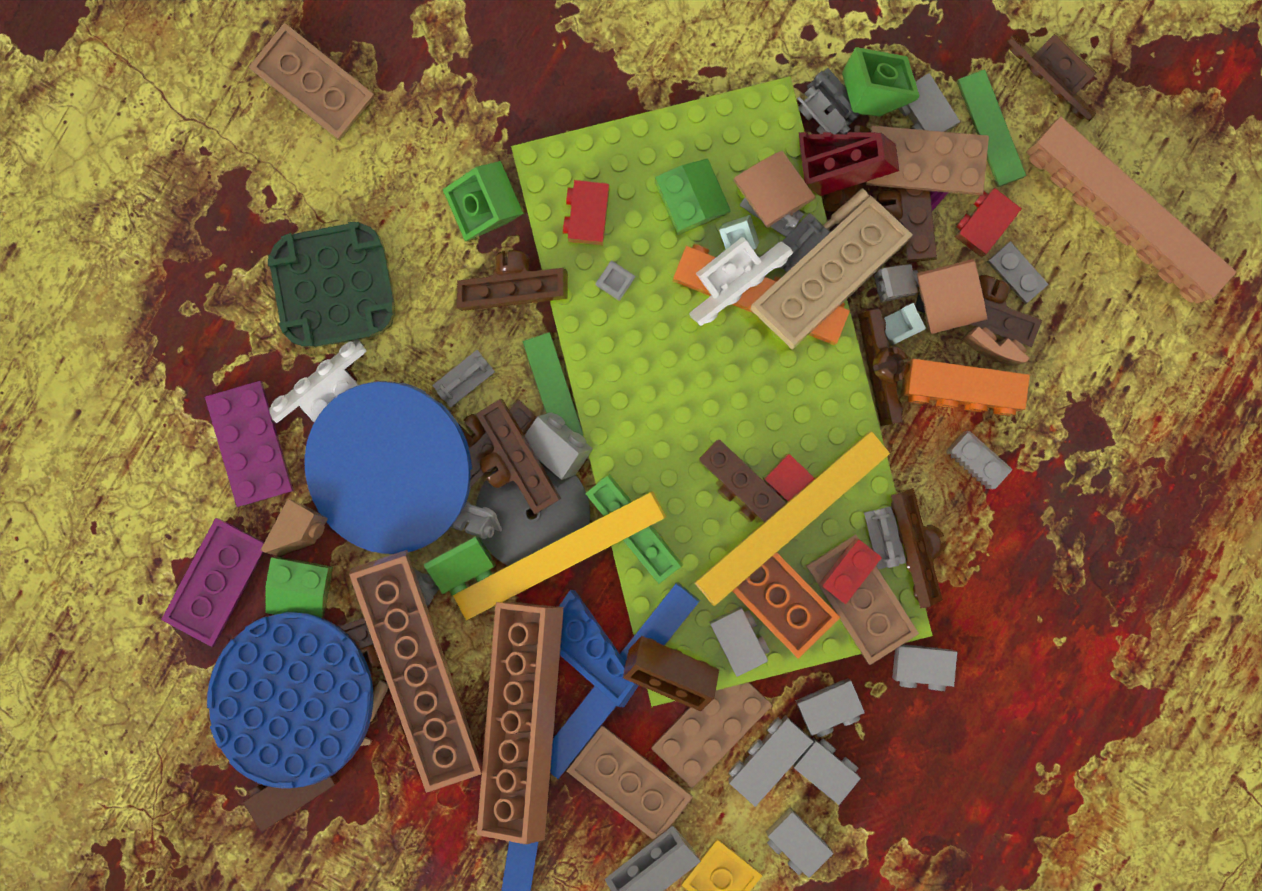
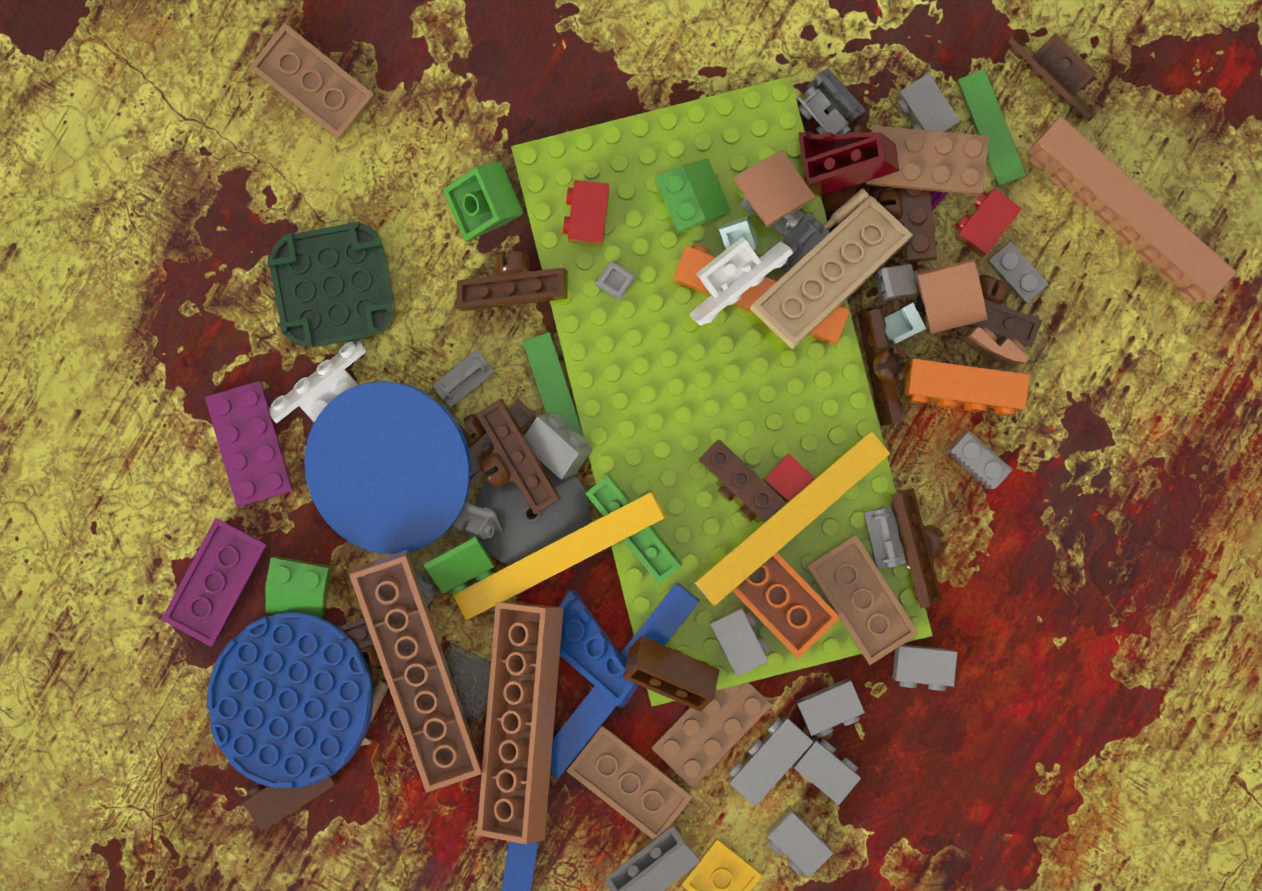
medium nougat slope [261,499,328,556] -> none
red brick [819,538,882,604] -> none
bright green slope [842,47,920,117] -> none
none -> clear smoke tile [445,643,491,721]

